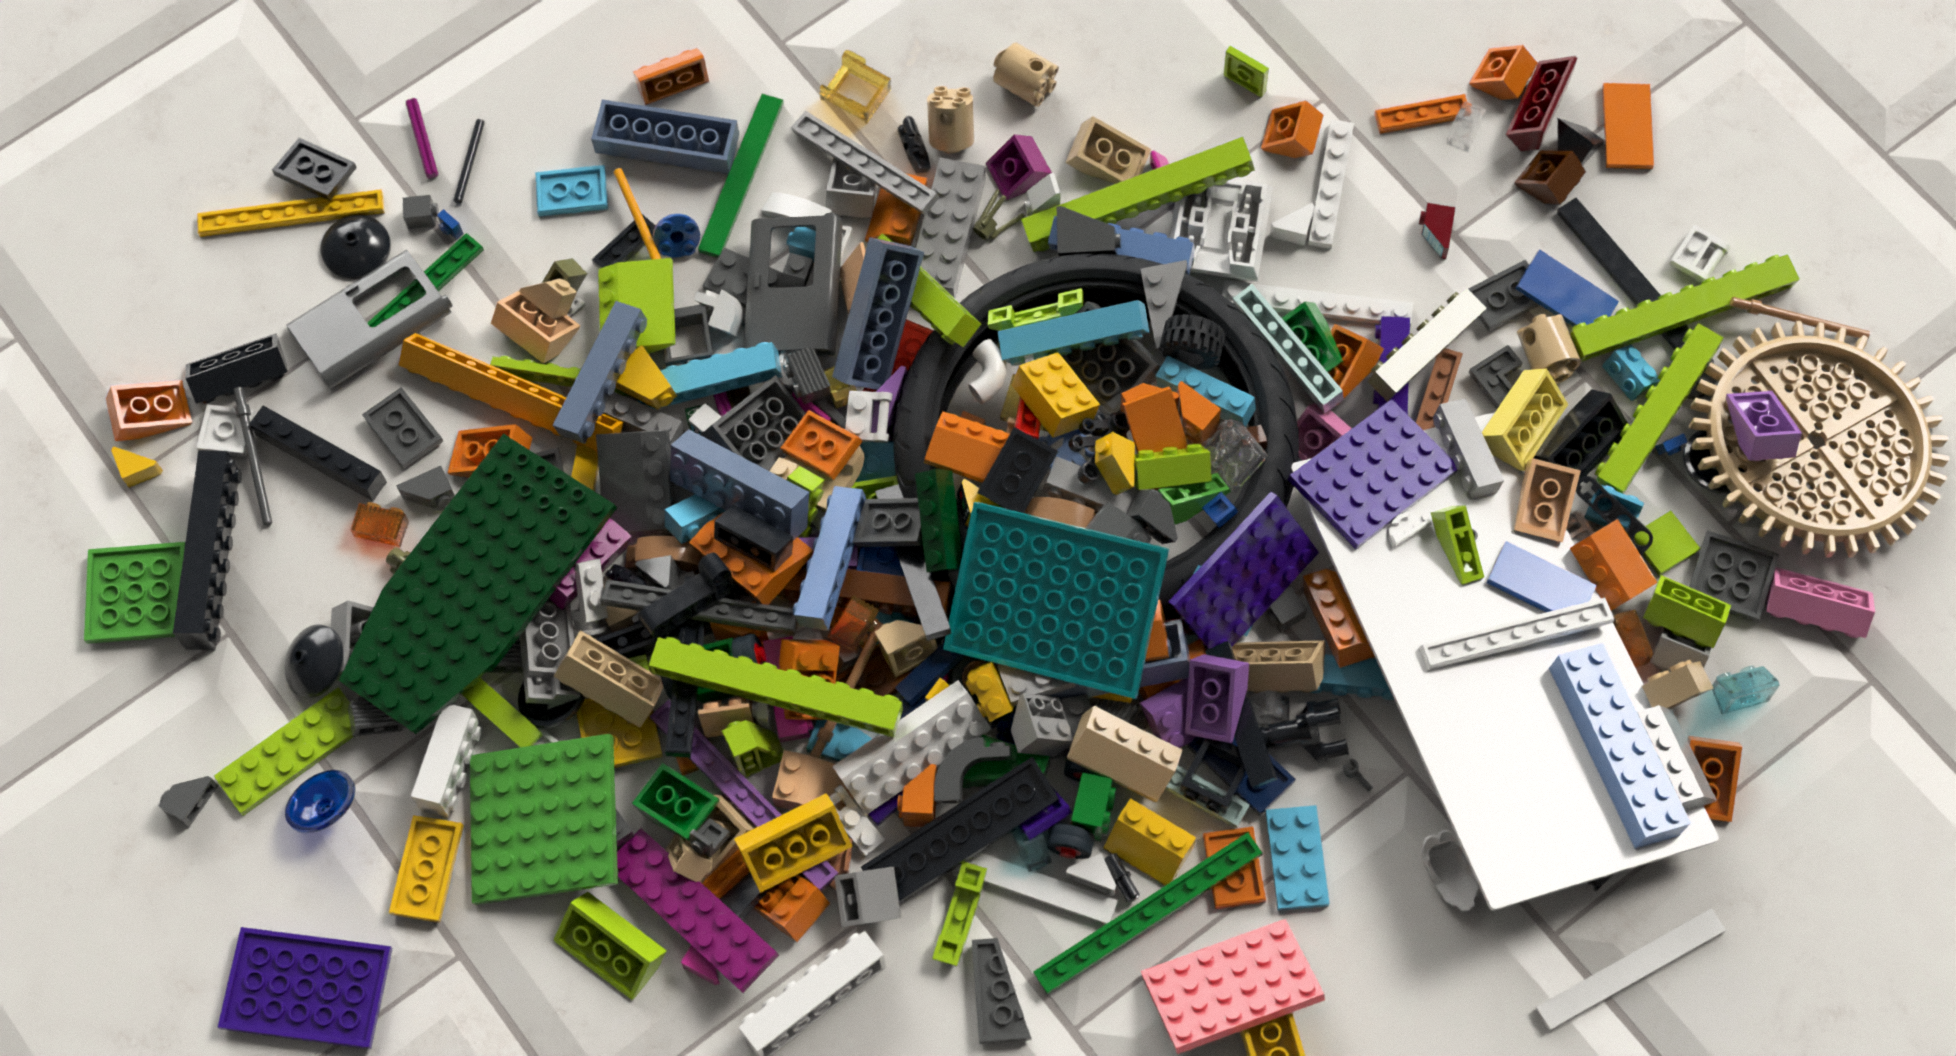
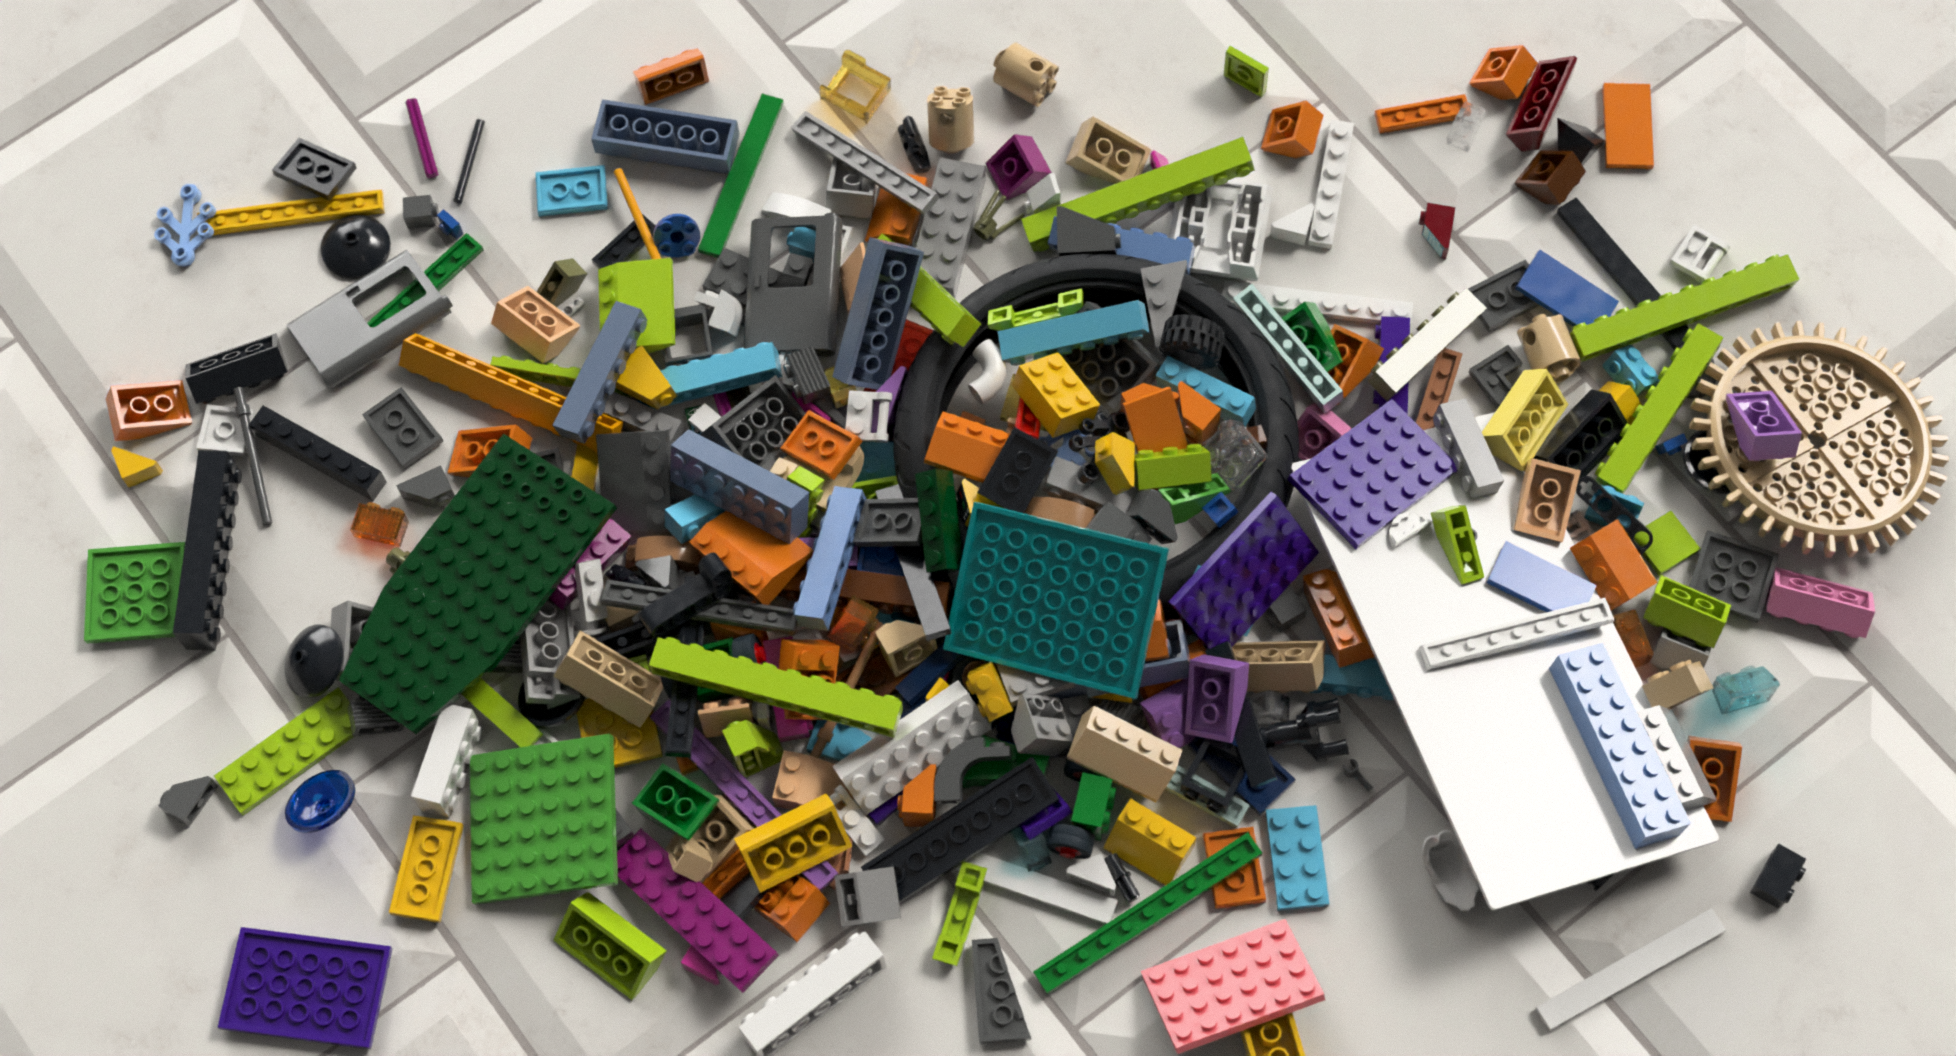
tan slope [519,279,577,319] -> none
dark grey bracket [689,818,730,858] -> none
black brick [714,504,793,571] -> none
medium nougat bar [1730,297,1870,340] -> none
none -> light blue plant [154,184,216,267]
none -> yellow slope [1599,381,1642,425]
none -> black brick [1750,843,1806,908]

